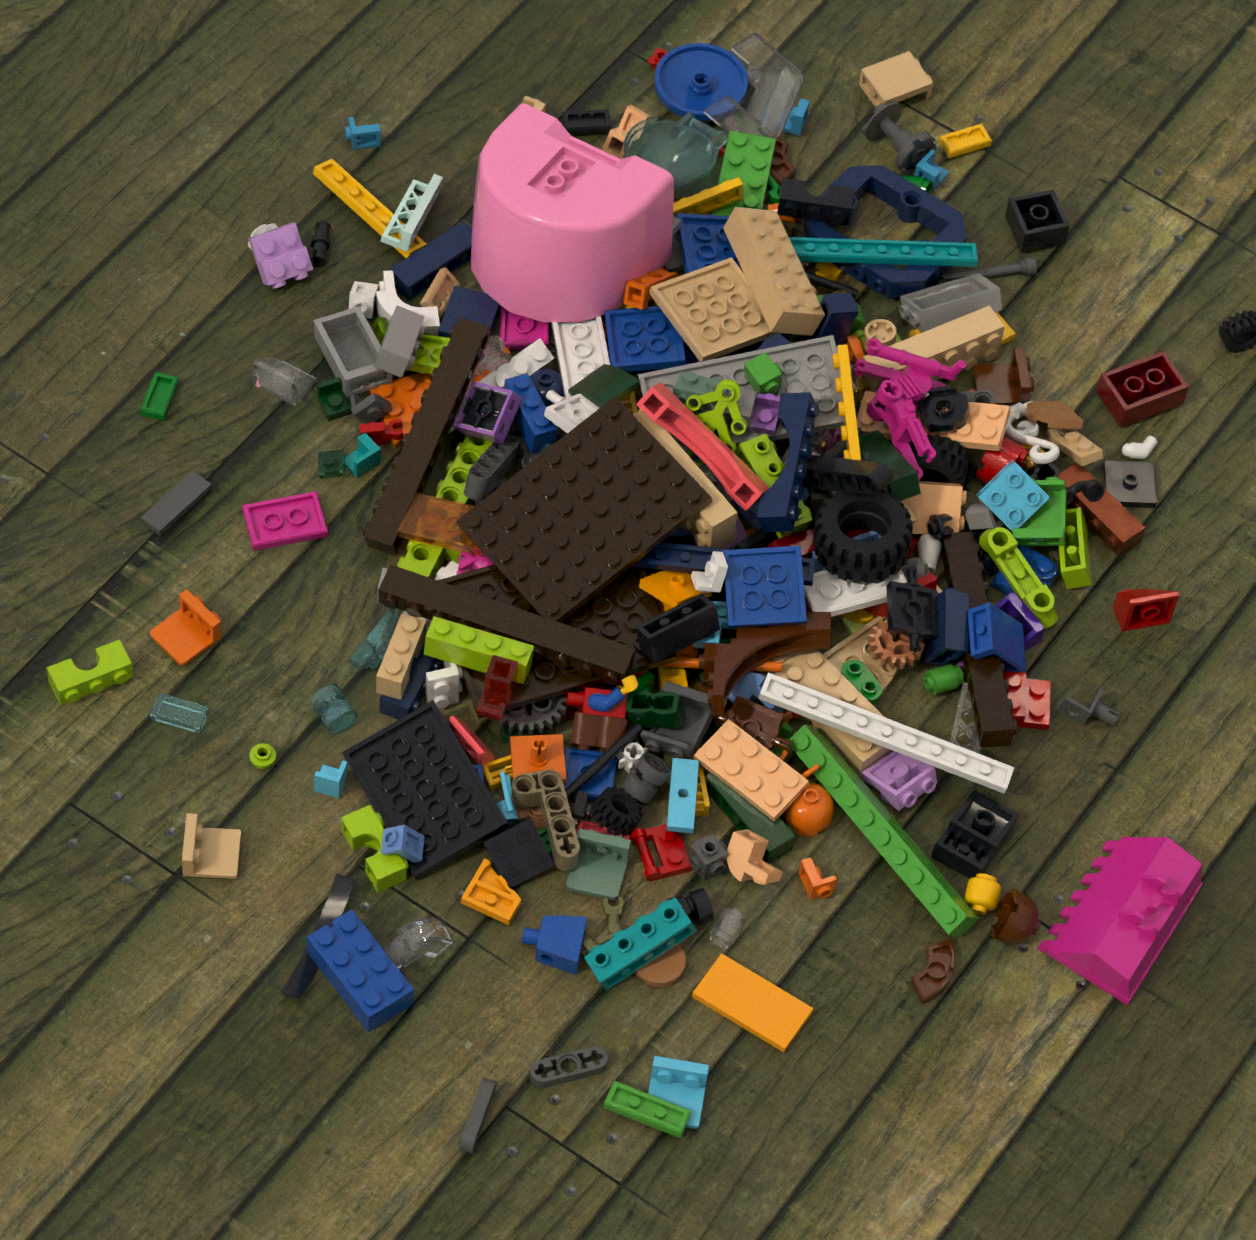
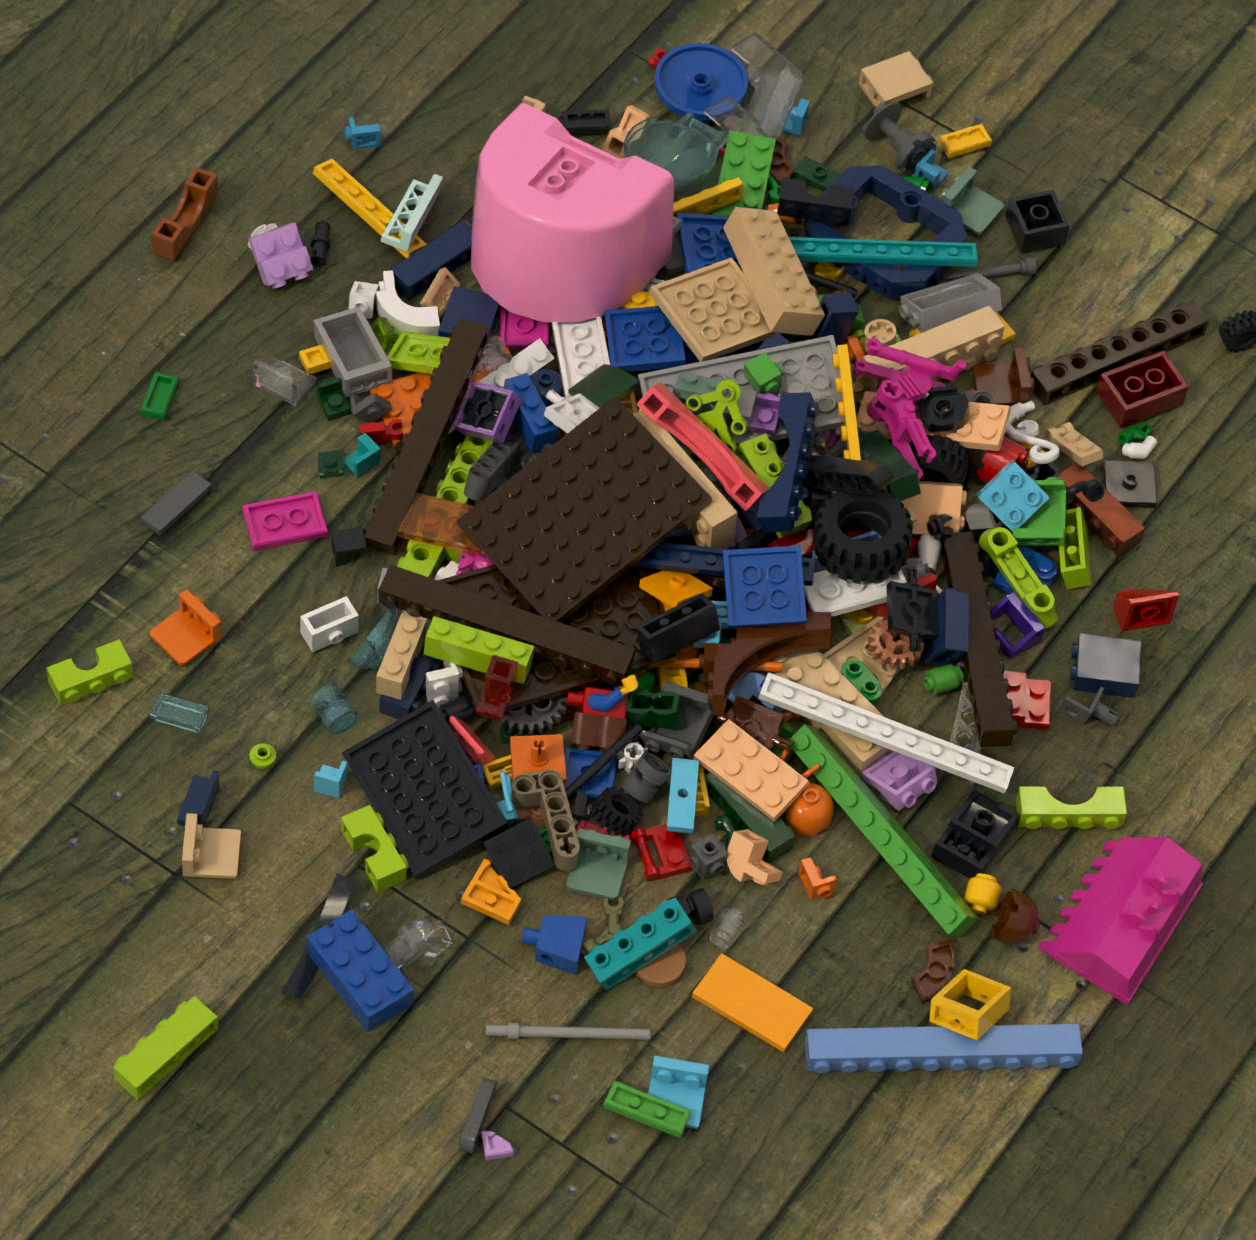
light grey brick [374,305,425,378] -> none
medium blue bracket [381,825,425,863] -> none
dark grey beam [530,1046,608,1088] -> none
orange leg [624,268,680,310] -> none
white bracket [691,551,728,593] -> none
blue panel [968,602,1026,672] -> none
medium nougat tile [1025,401,1083,429] -> none
none -> lime brick [113,996,218,1100]
none -> dark orange arch [151,166,218,261]
none -> dark blue panel [177,770,220,828]
none -> yellow plate [299,345,331,375]
none -> white brick [300,596,359,652]
none -> black panel [331,527,366,566]
none -> black brick [439,695,477,725]
none -> lavender tile [481,1131,514,1160]
none -> light grey bar [485,1023,651,1040]
none -> dark green arm [715,814,741,849]
none -> dark green plate [793,156,841,192]
none -> medium blue brick [804,1024,1083,1073]
none -> yellow window [929,969,1012,1041]
none -> sand green bracket [941,167,1004,235]
none -> lime arch [1016,787,1127,829]
none -> dark brown brick [1030,300,1209,406]
none -> brick [1069,634,1141,698]
none -> green arm [1117,422,1152,445]

